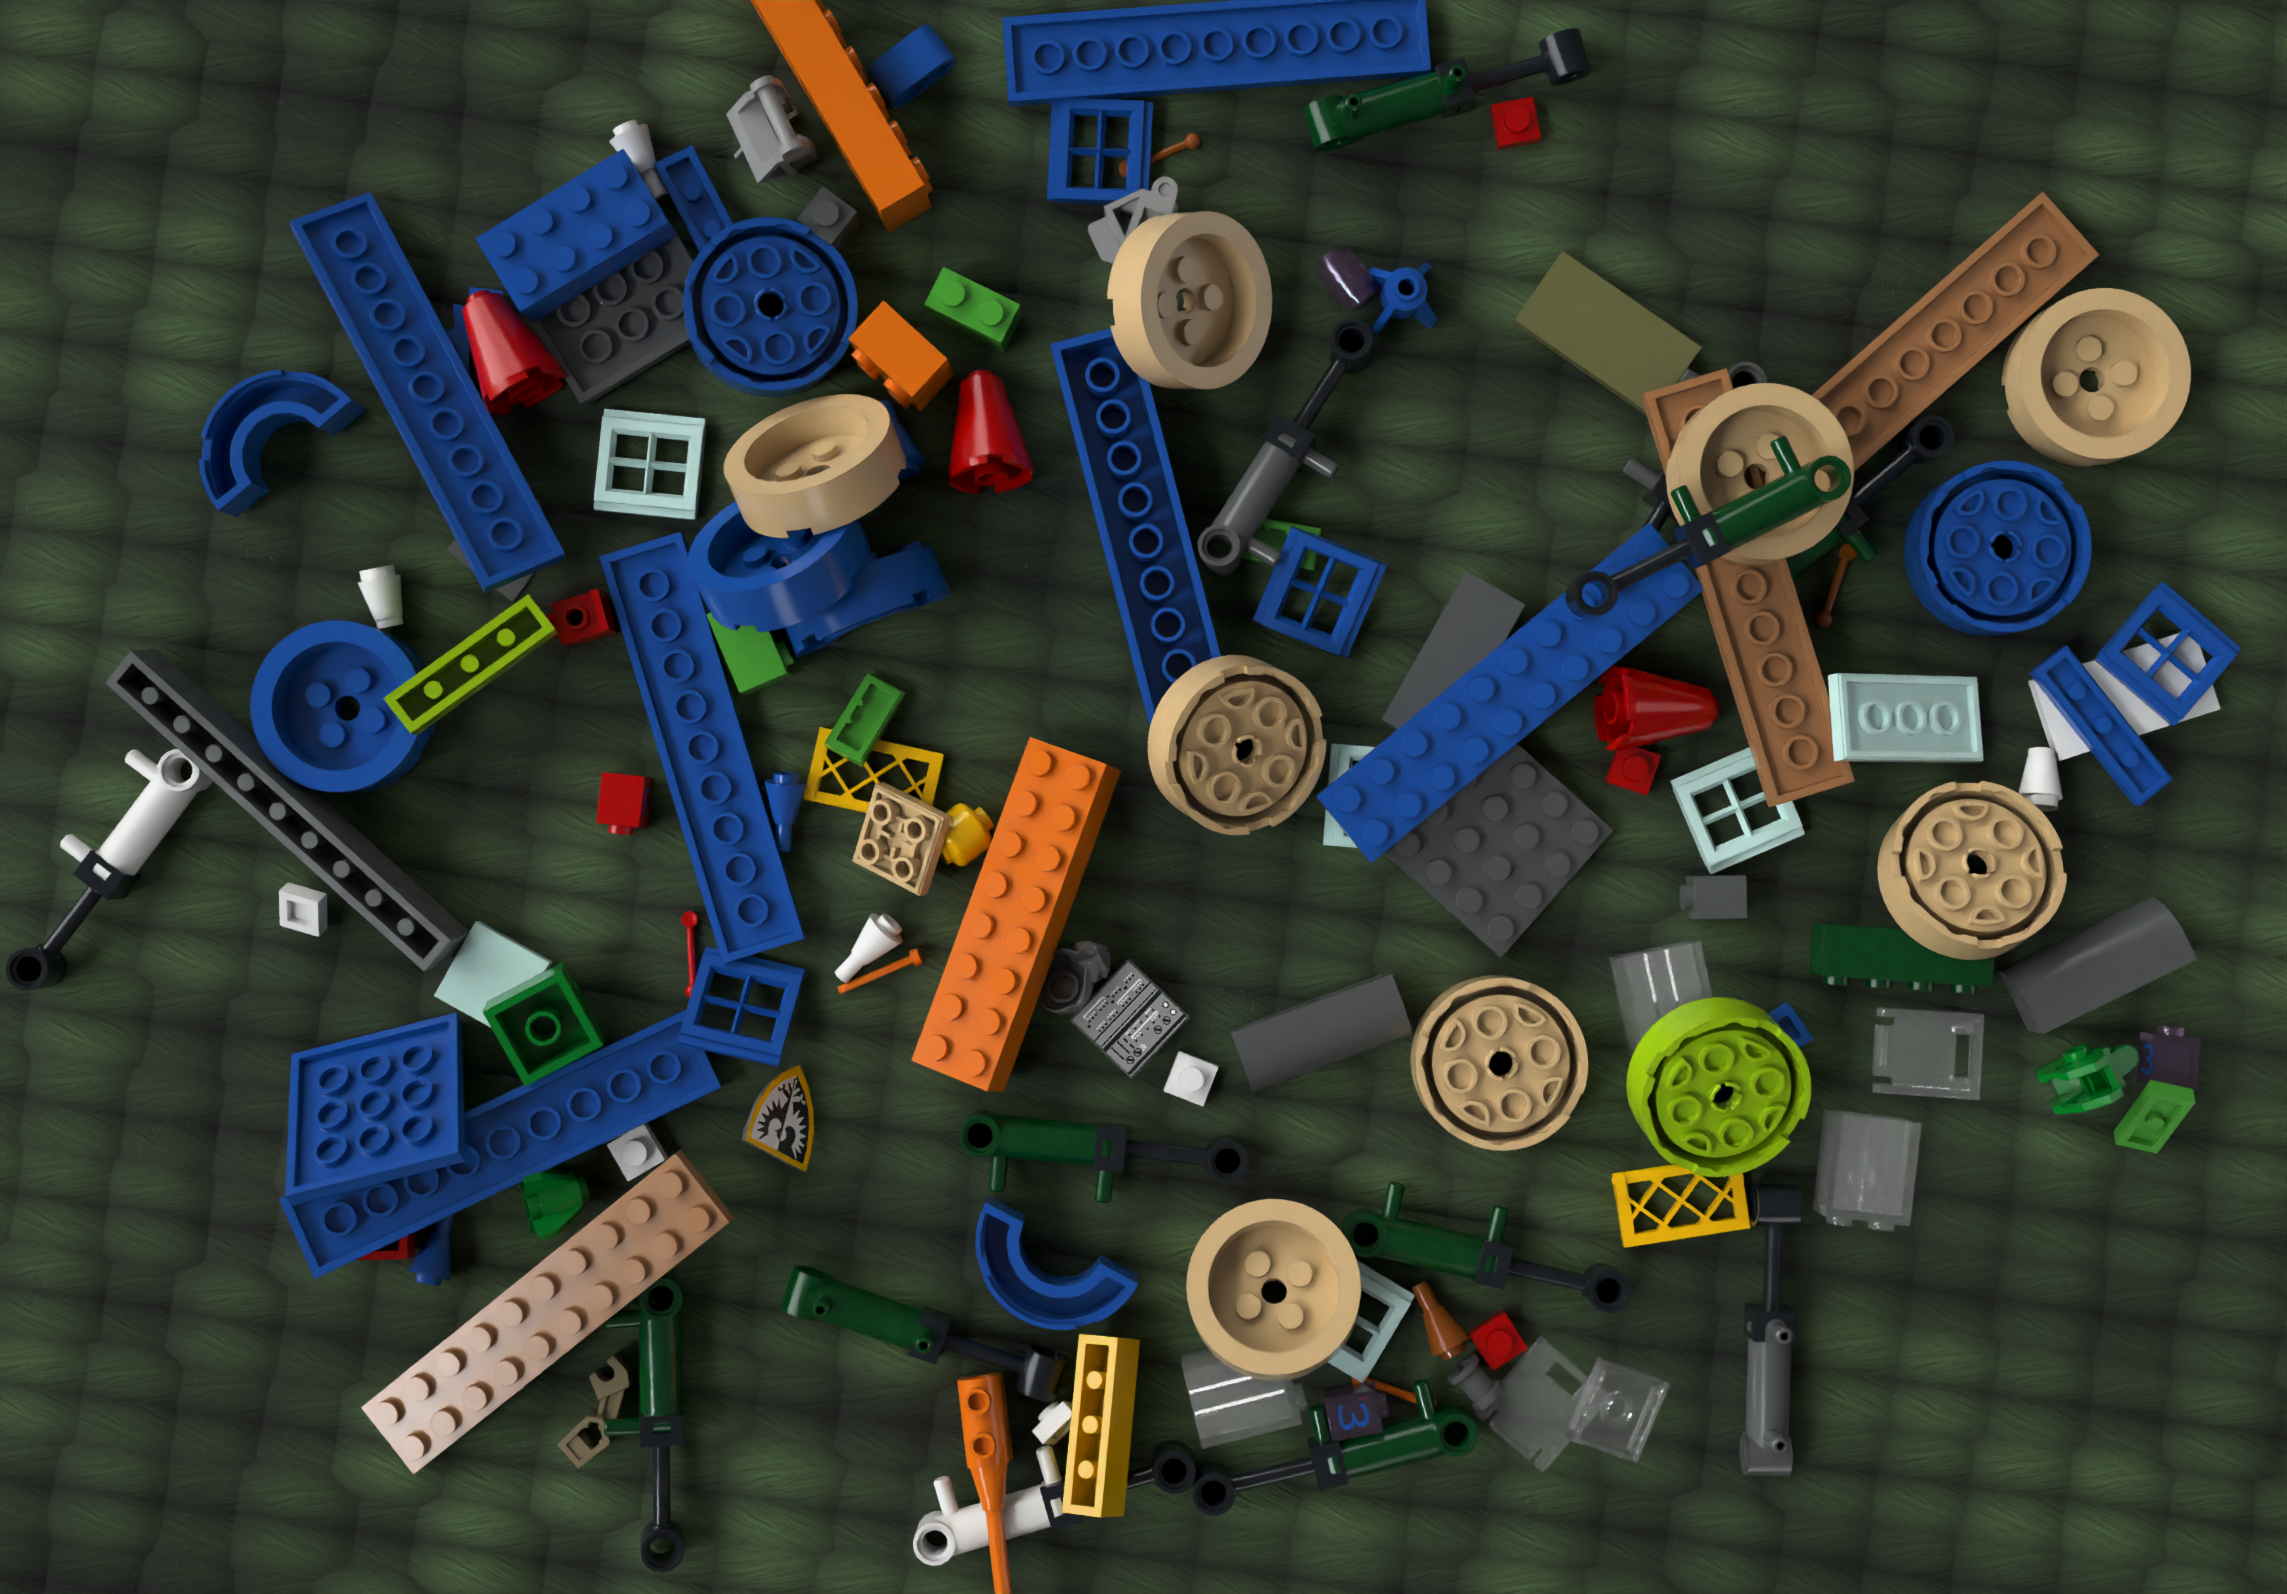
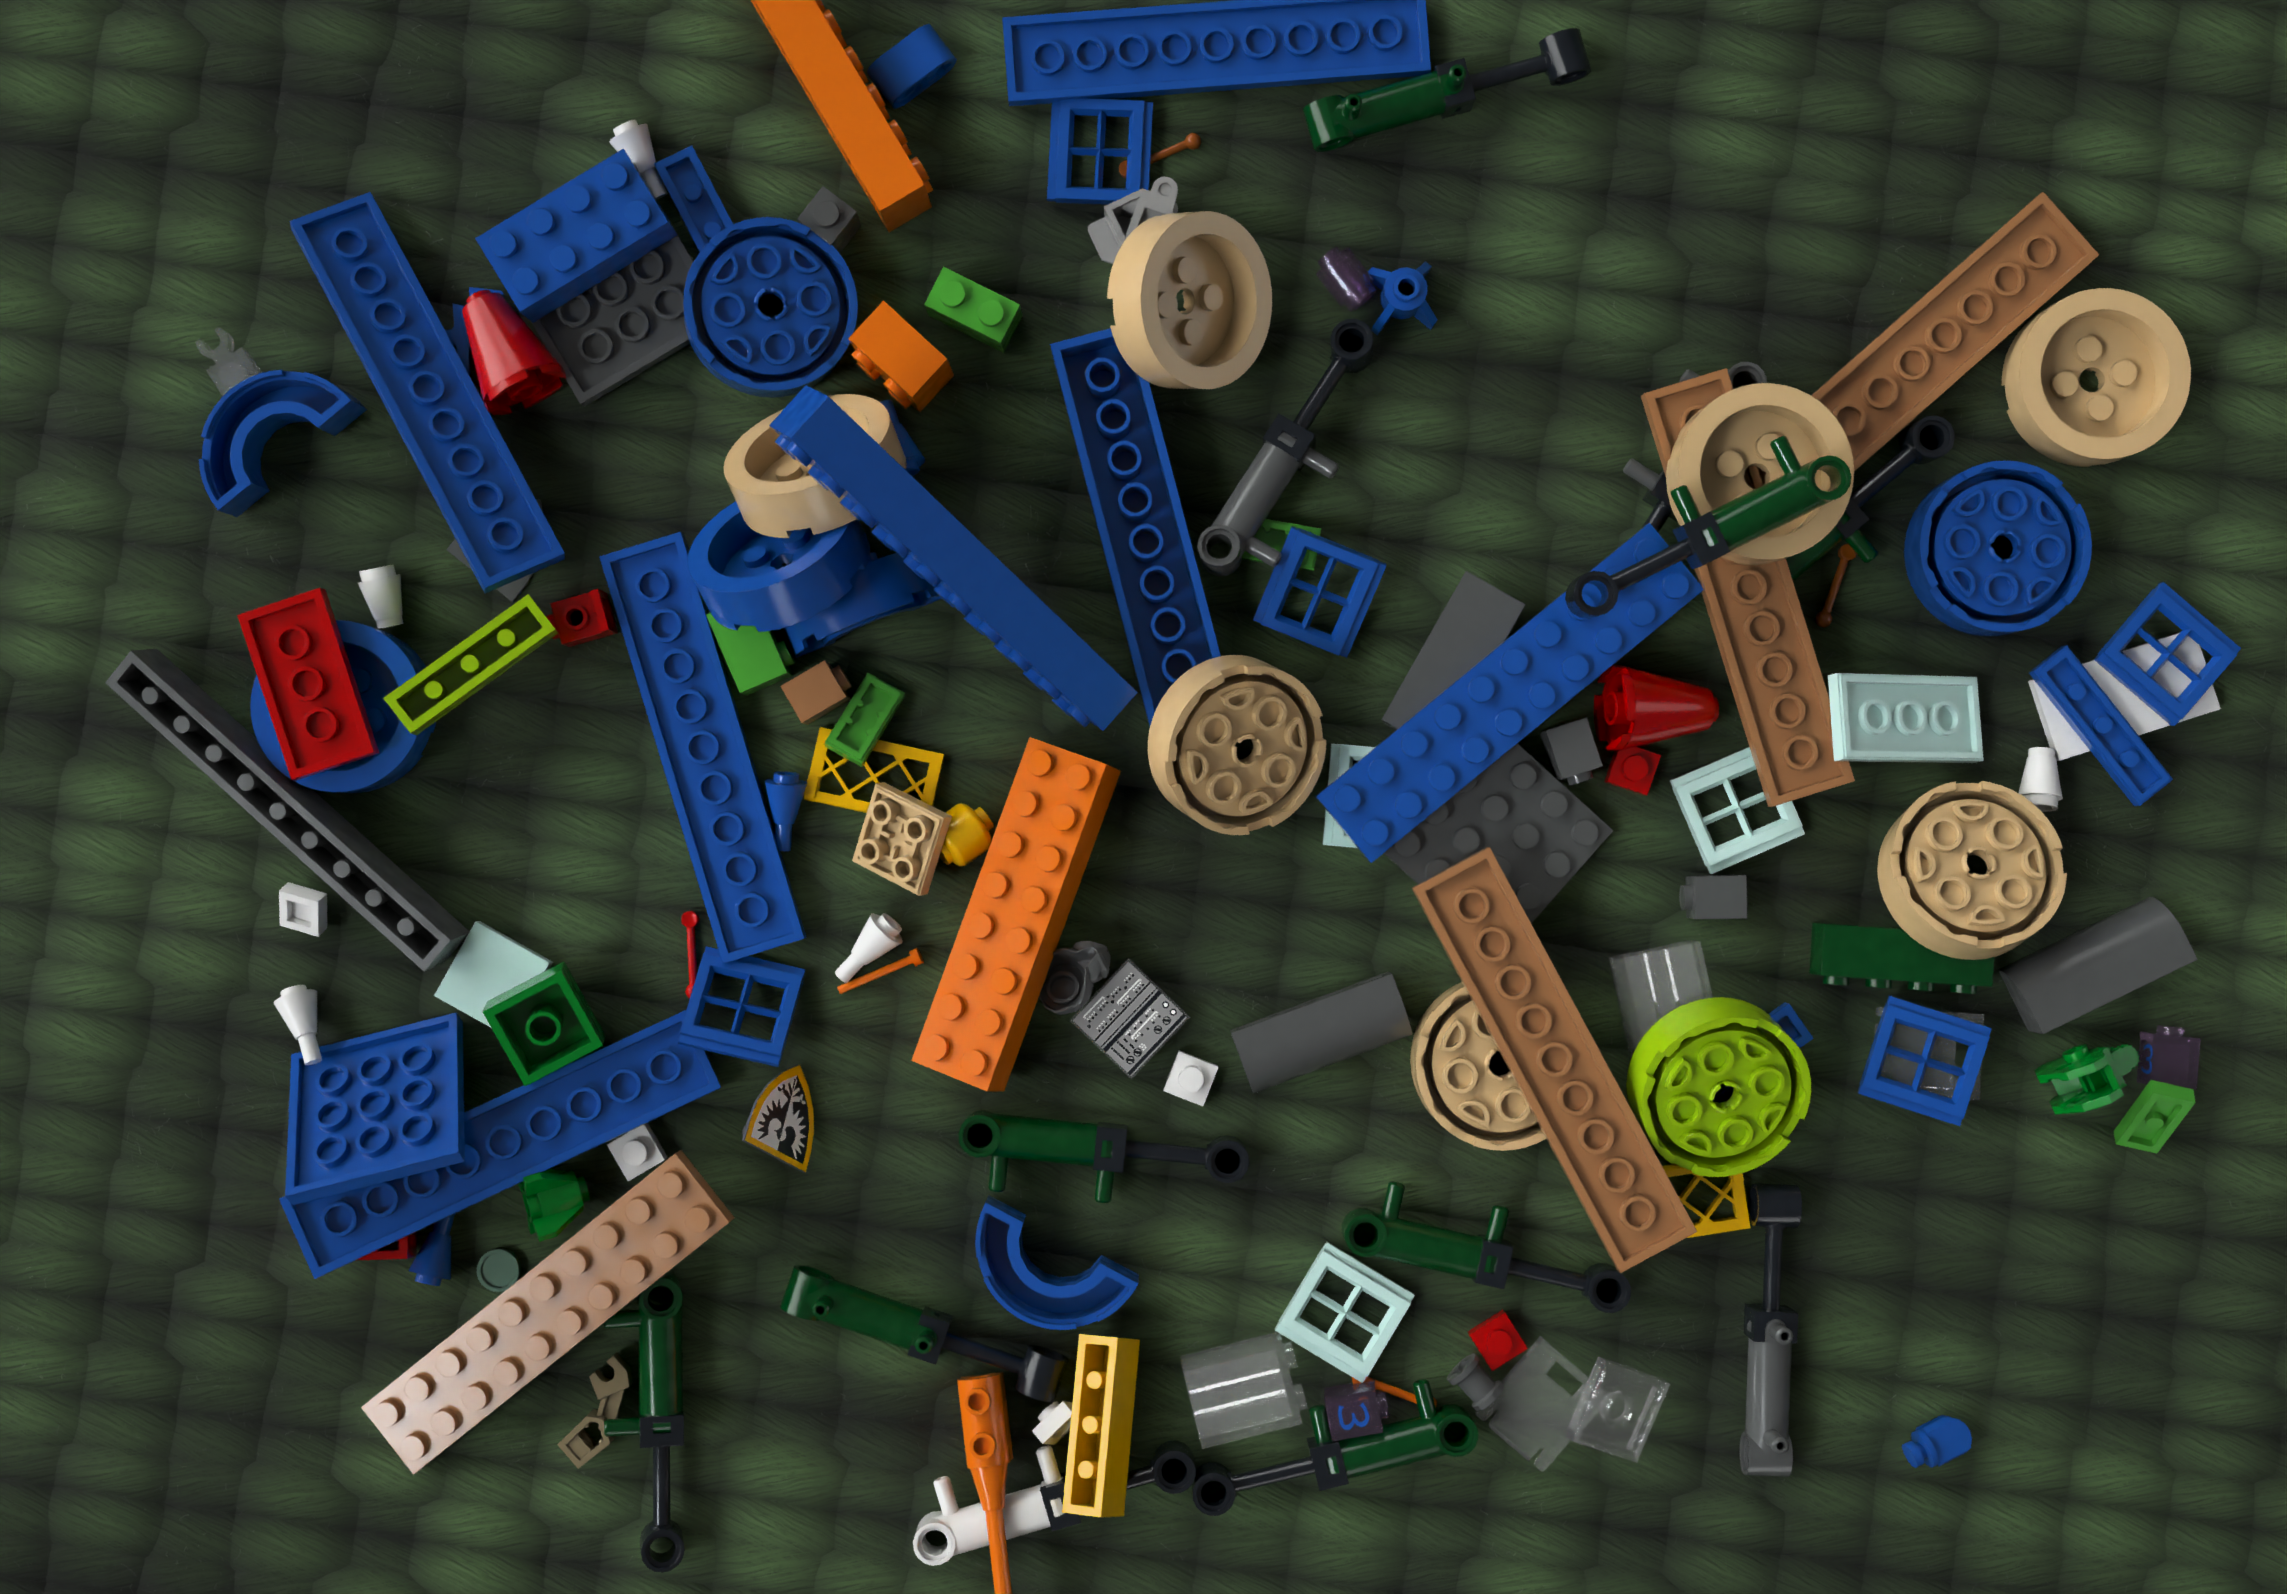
piece [6,749,213,991] -> none
light aqua piece [594,409,707,520] -> none
red brick [596,772,653,836] -> none
light grey piece [726,75,819,184] -> none
red cone [948,370,1033,494] -> none
tan brick [1186,1199,1361,1381] -> none
dark orange cone [1412,1280,1470,1361] -> none
red plate [1489,97,1541,150] -> none
olive tile [1512,251,1701,416] -> none
clear brick [1813,1109,1922,1231] -> none
none -> clear plate [196,327,262,396]
none -> red plate [237,587,379,780]
none -> white cone [274,985,322,1065]
none -> sand green piece [477,1248,521,1292]
none -> blue brick [769,385,1138,731]
none -> medium nougat brick [780,660,852,725]
none -> medium nougat plate [1412,847,1697,1273]
none -> dark grey brick [1539,717,1603,786]
none -> blue piece [1857,996,1992,1126]
none -> blue arm [1902,1415,1972,1468]

